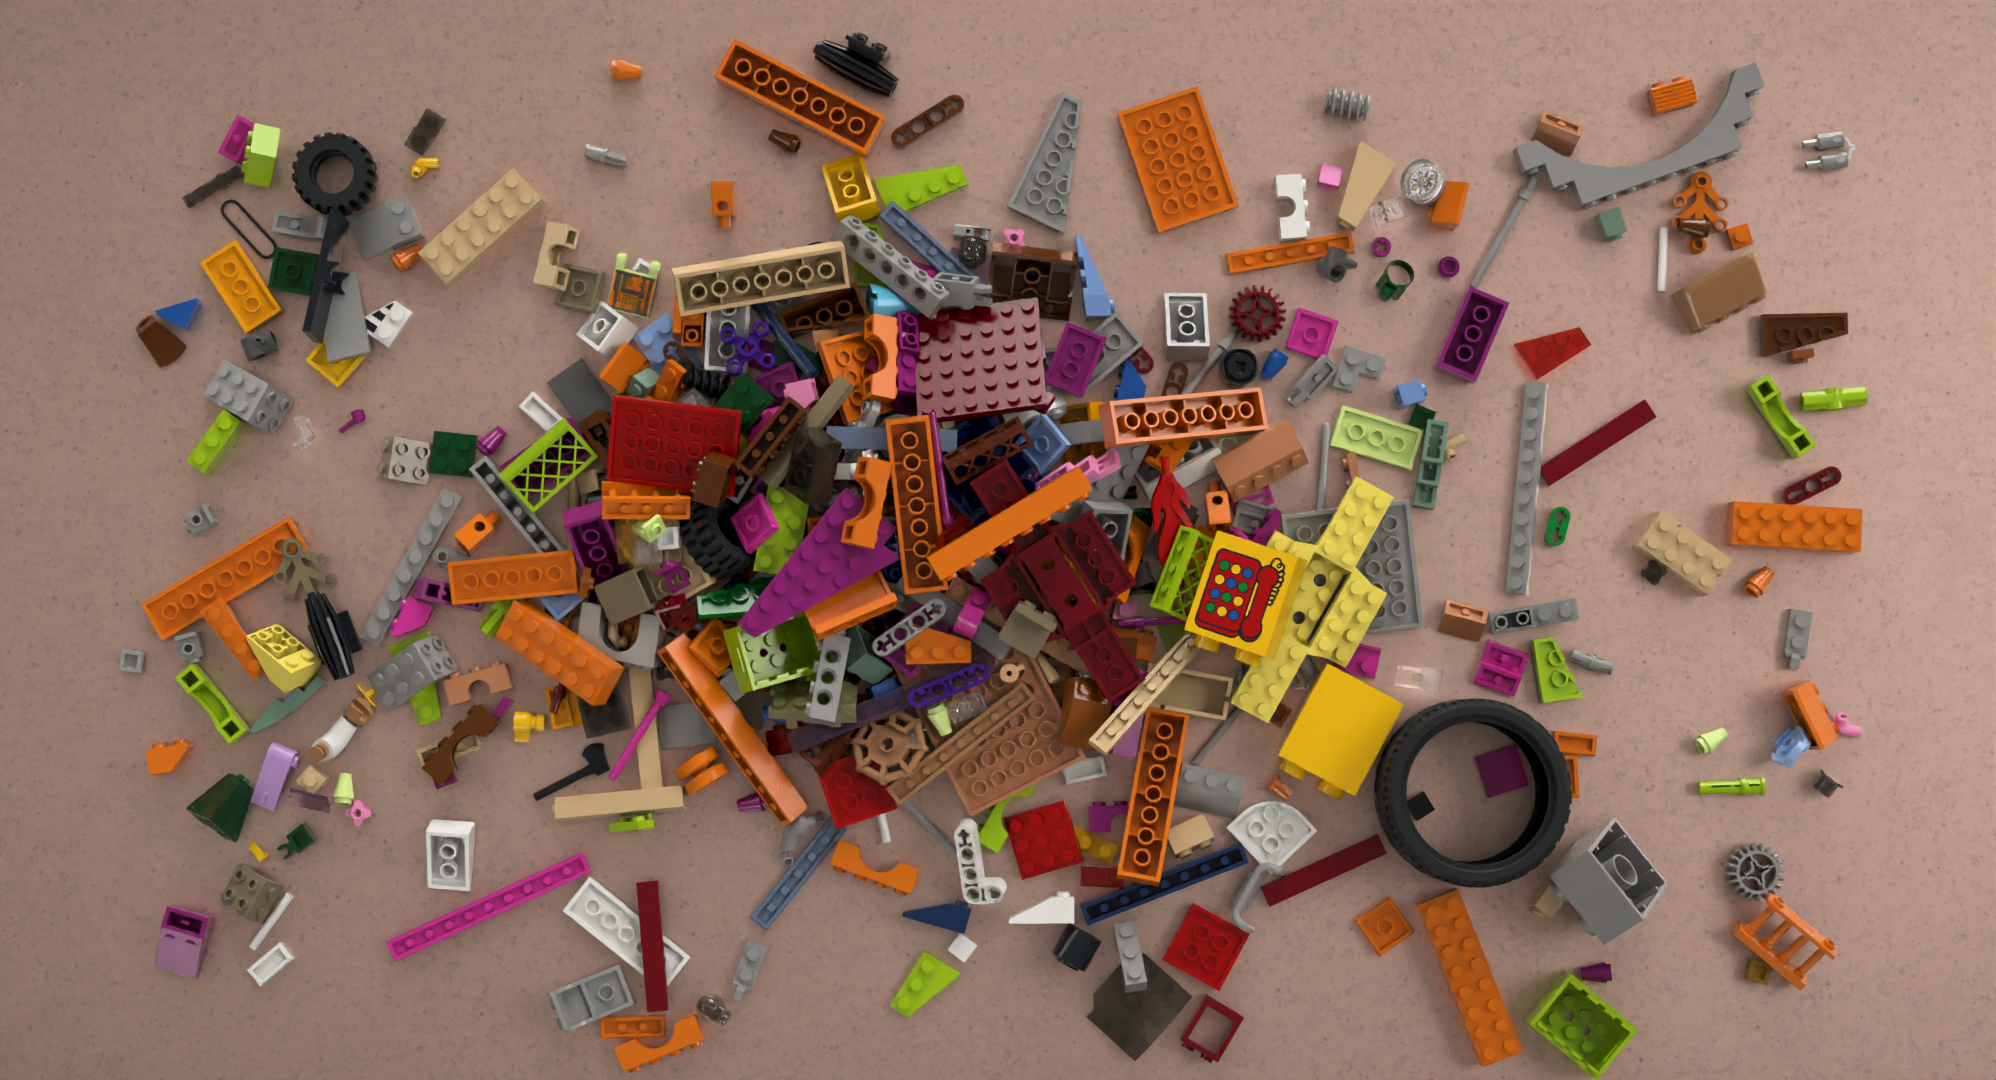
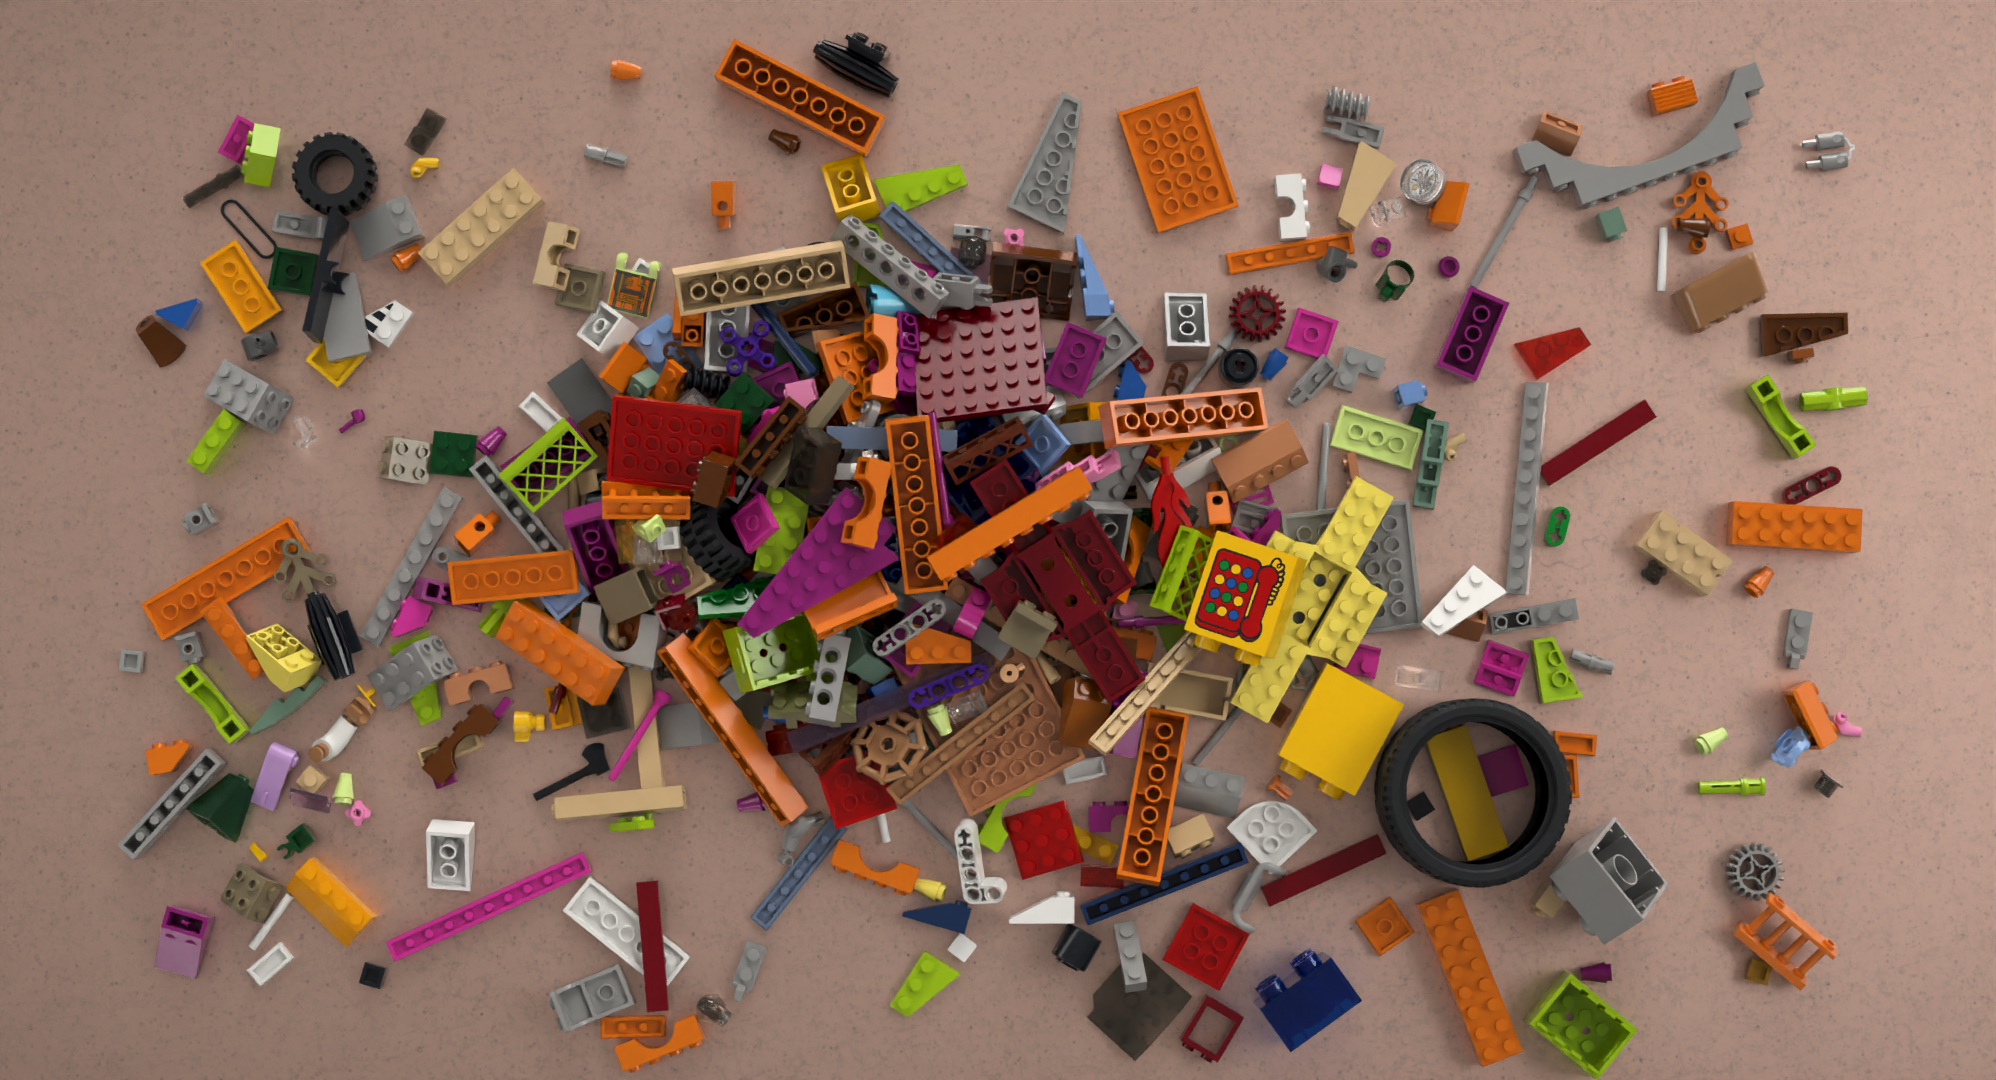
dark orange plate [578,567,595,598] -> none
orange wheel [674,746,730,796] -> none
reddish brown beam [891,95,964,149] -> none
none -> light grey brick [117,749,227,860]
none -> light orange slope [285,857,377,948]
none -> black plate [359,962,387,989]
none -> light yellow cone [913,878,947,903]
none -> clear blue brick [1253,948,1362,1052]
none -> light grey hinge [1322,115,1384,149]
none -> white wing [1420,565,1507,638]
none -> yellow brick [1425,724,1509,861]

